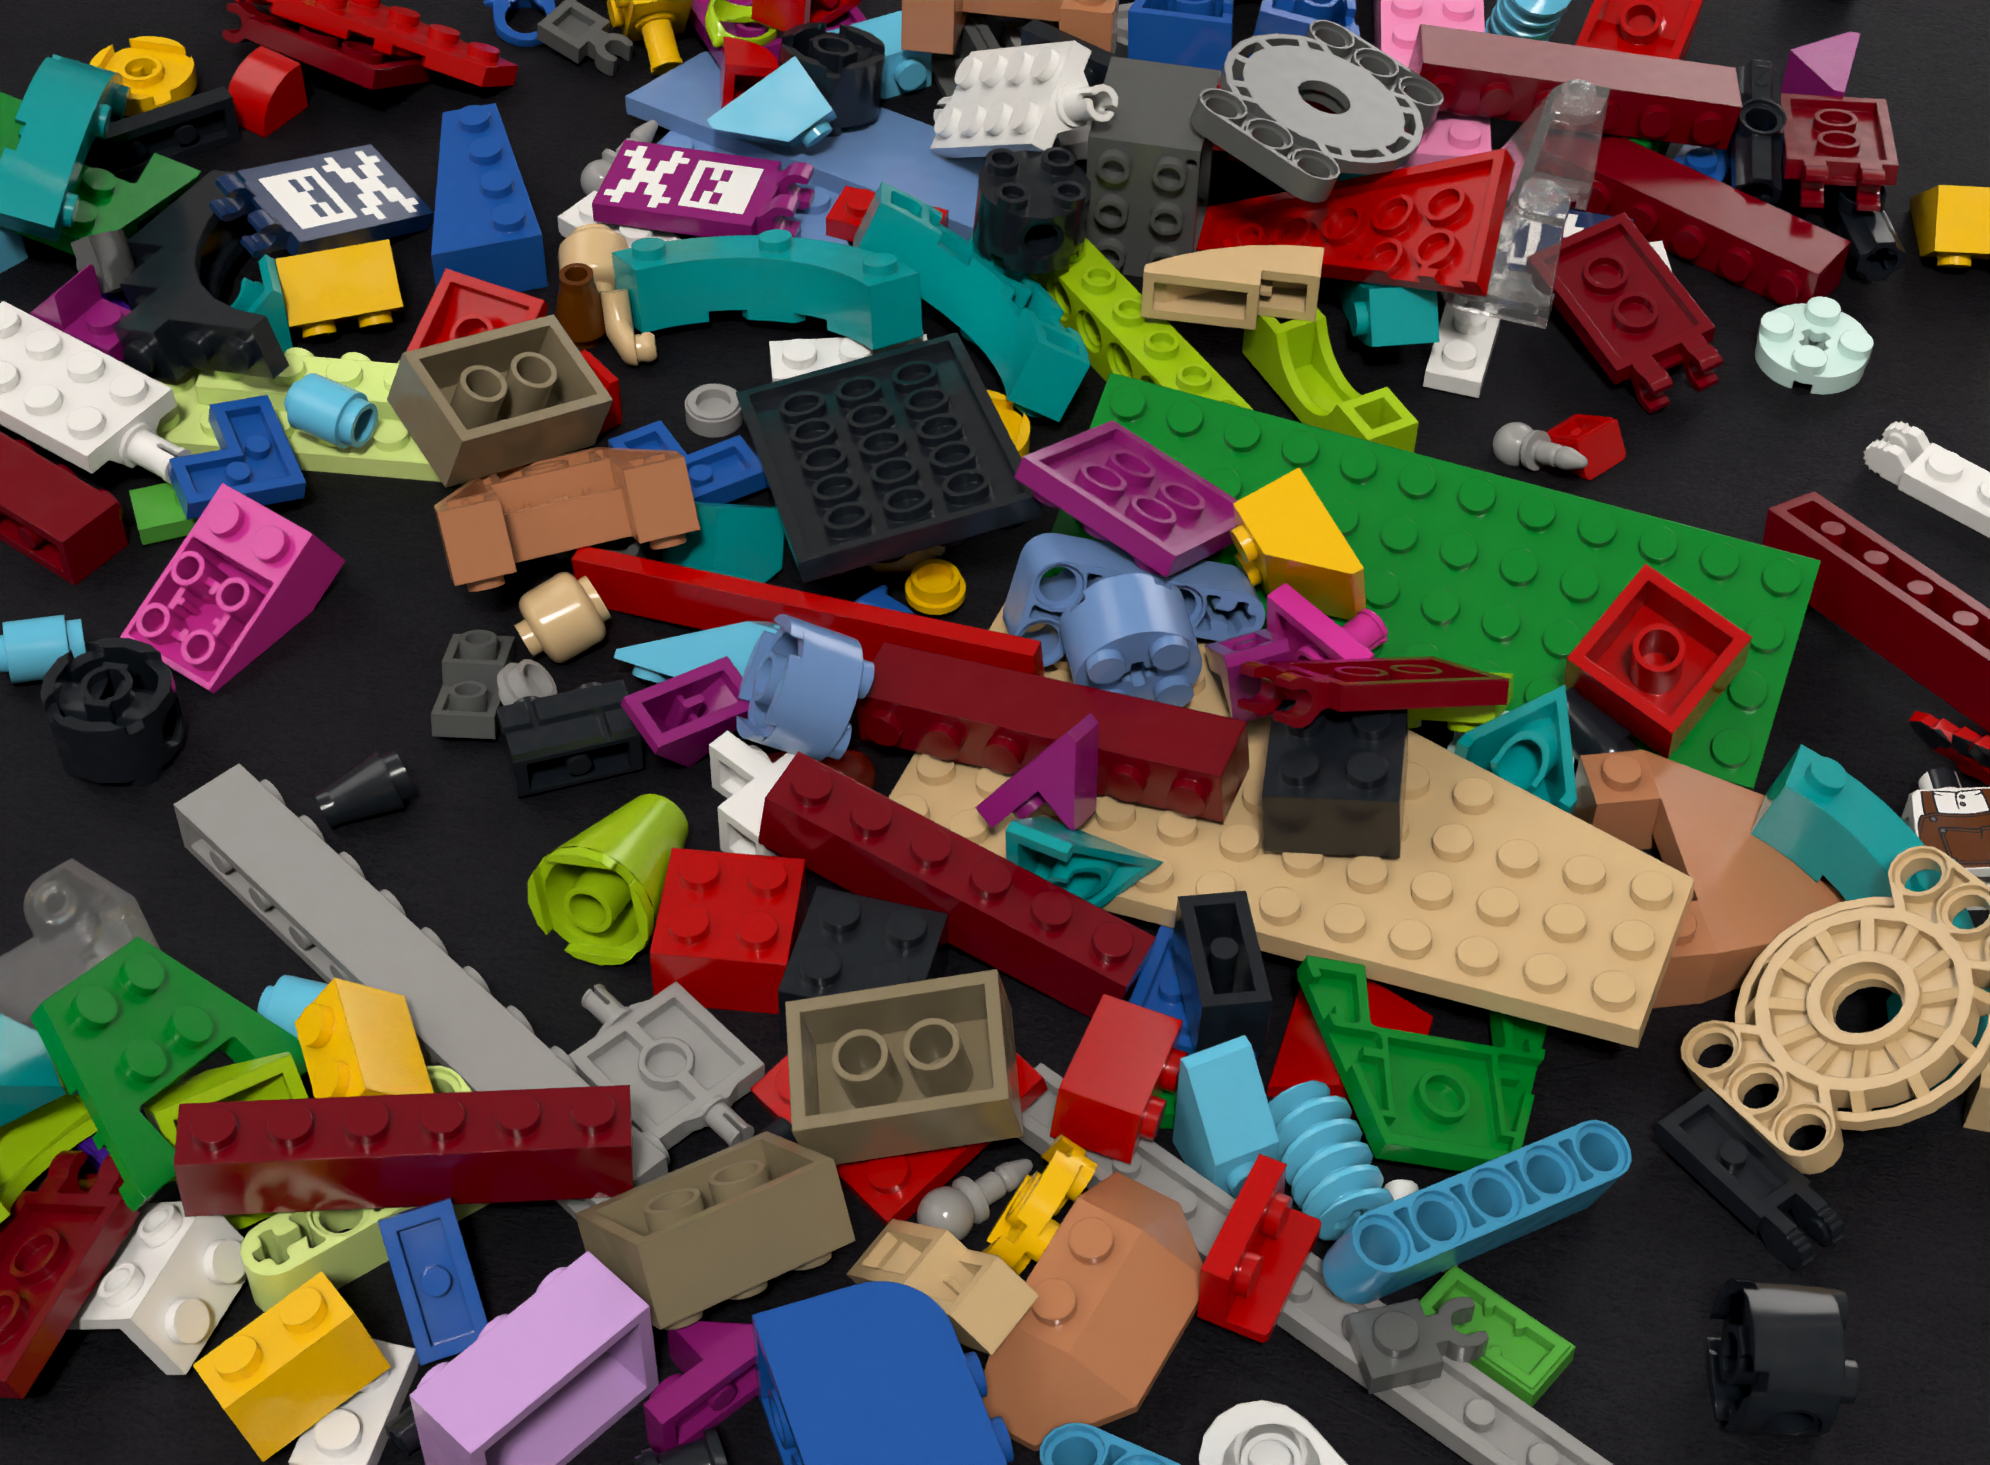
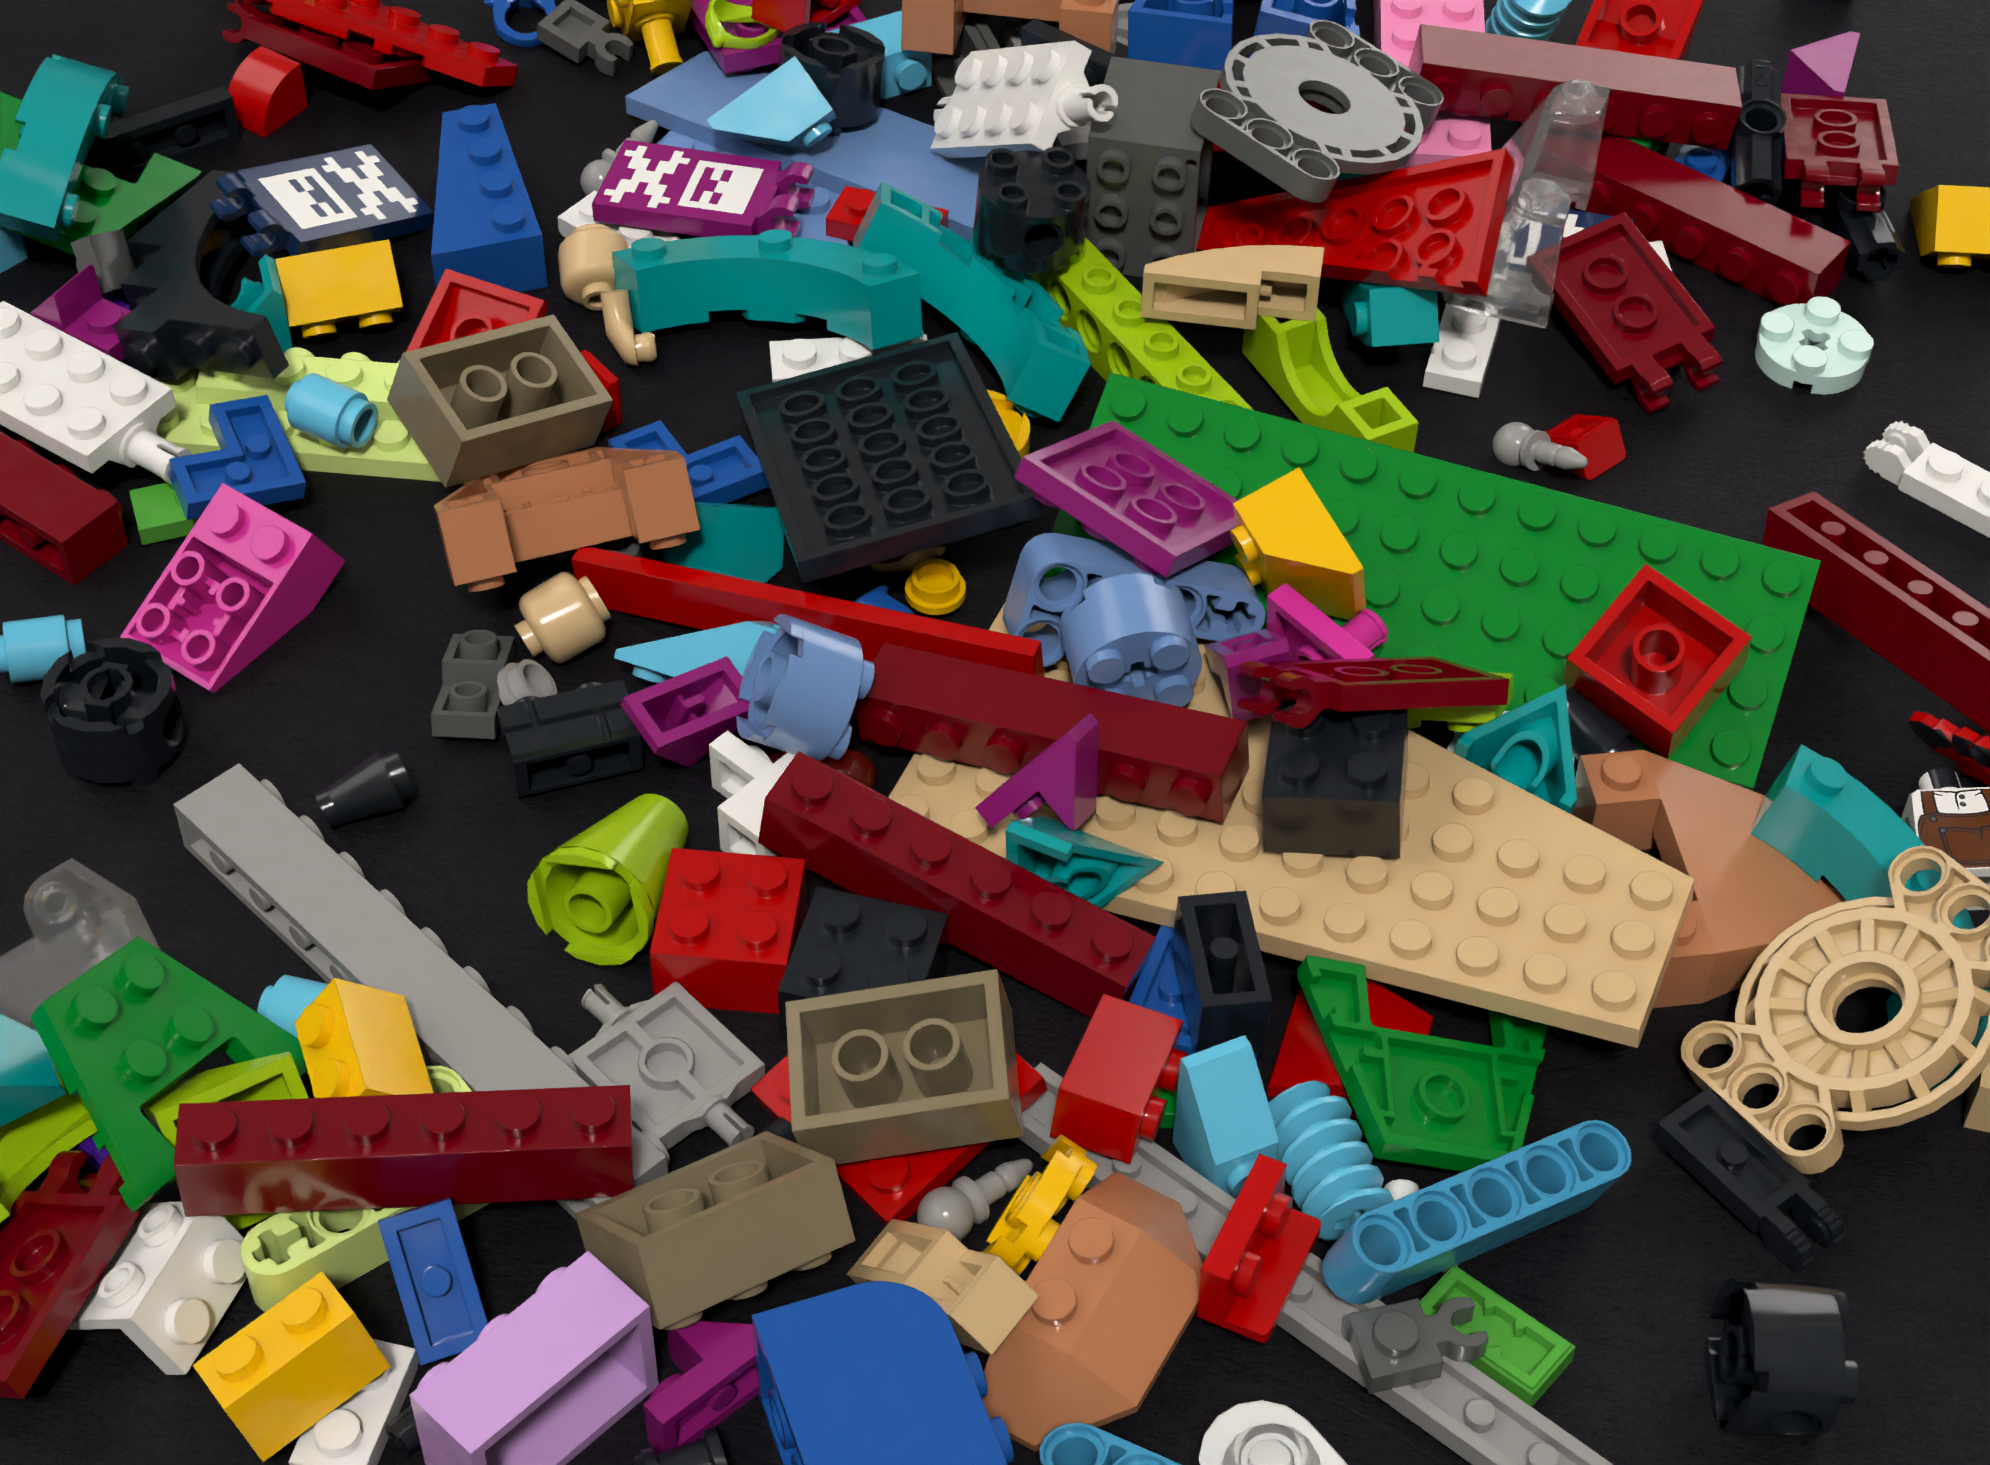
yellow plate [90,36,198,116] -> none
reddish brown cone [555,263,606,350] -> none
light grey tile [685,383,743,438] -> none
red brick [720,37,779,109] -> none

